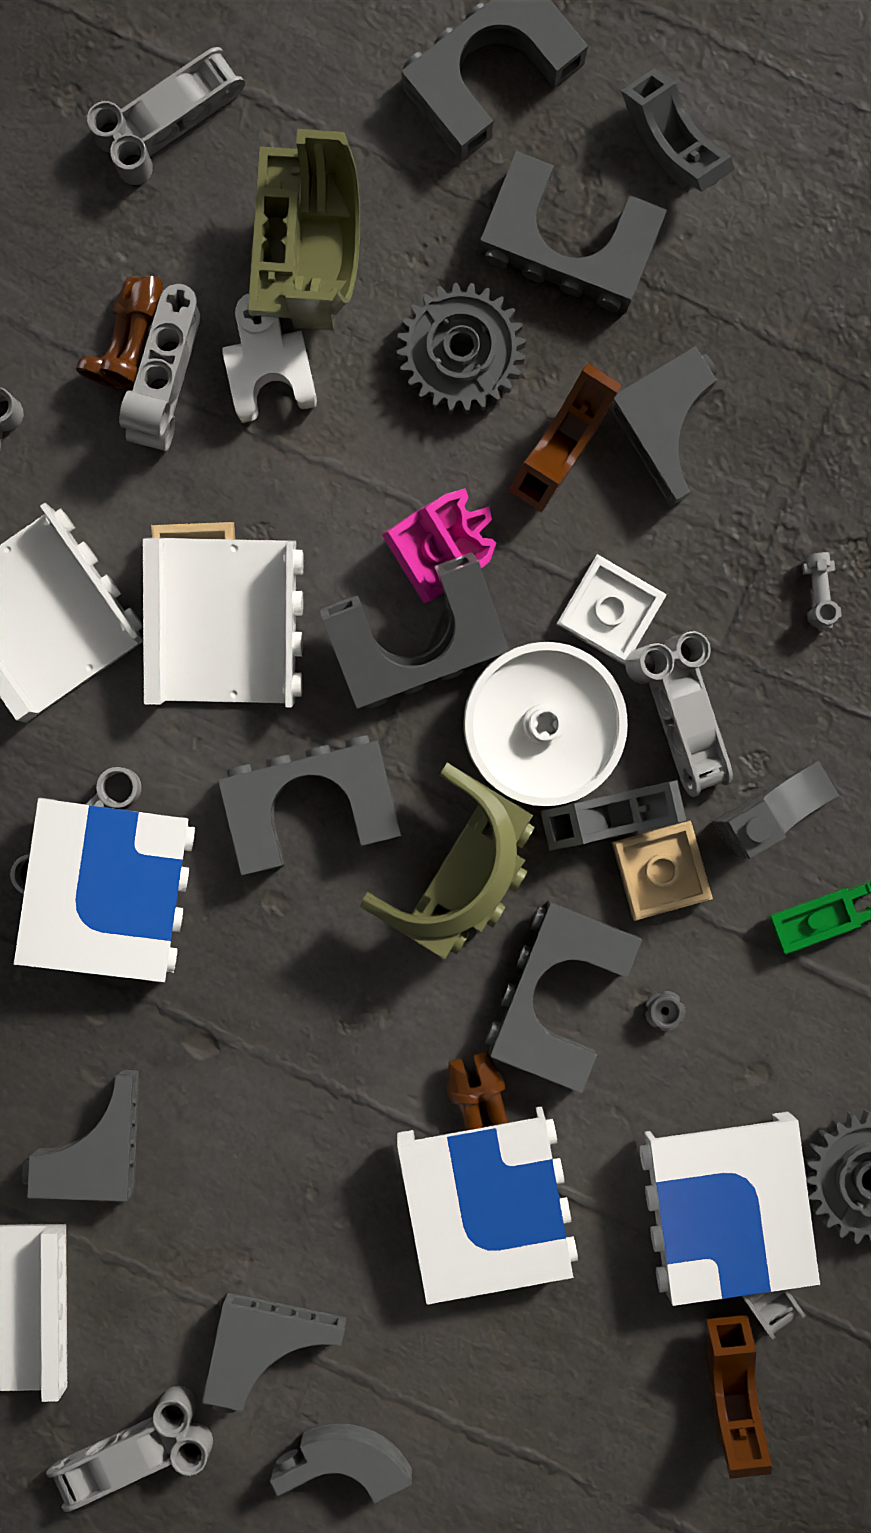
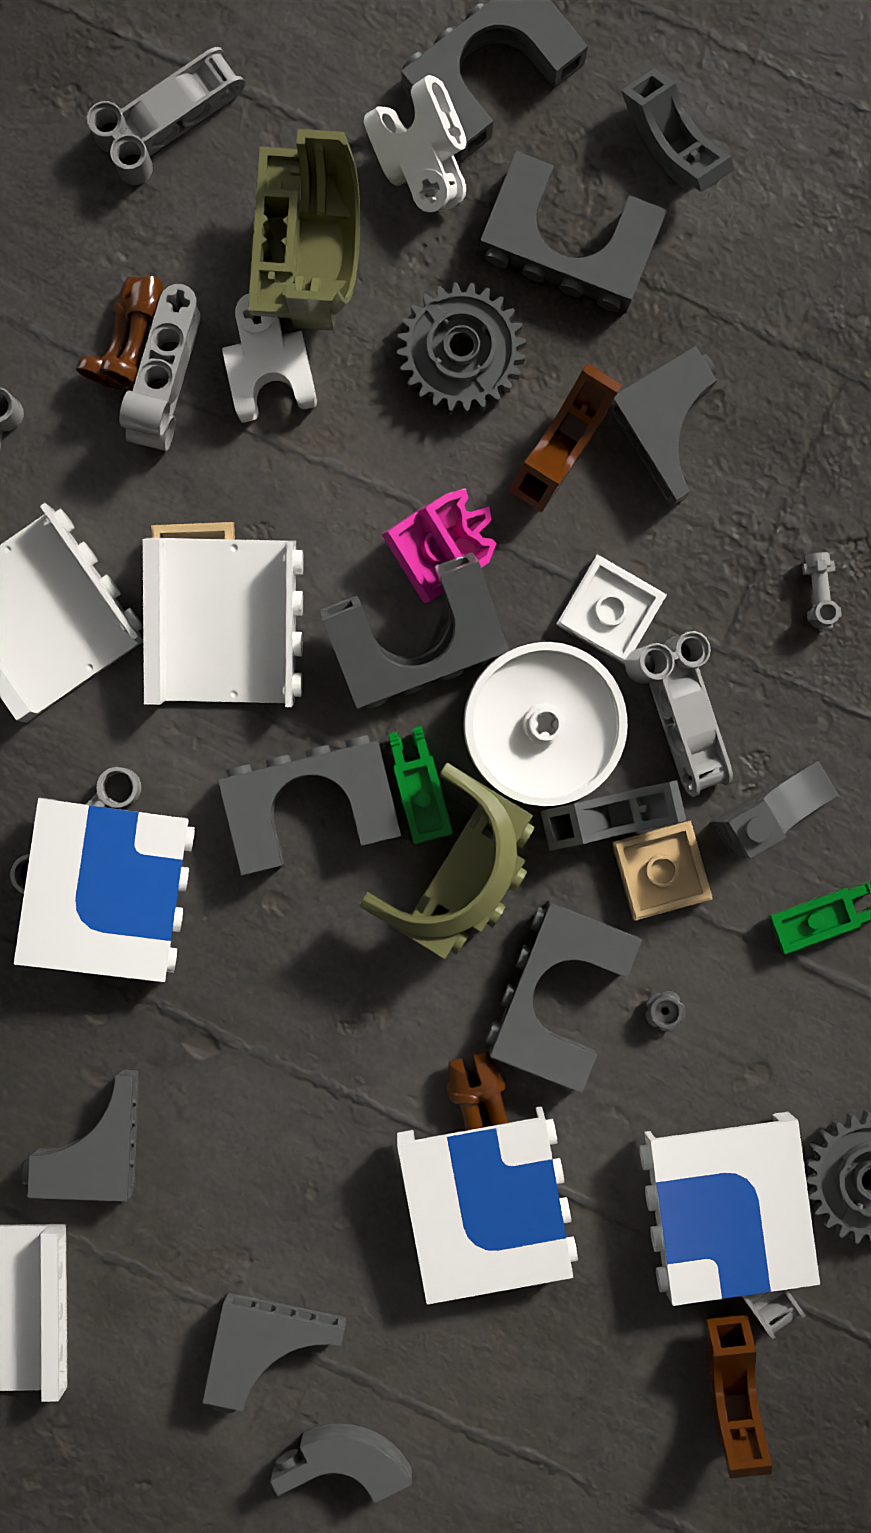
light grey piece [46,1386,213,1512] -> none
none -> white piece [364,75,466,212]
none -> green hinge [388,726,453,844]

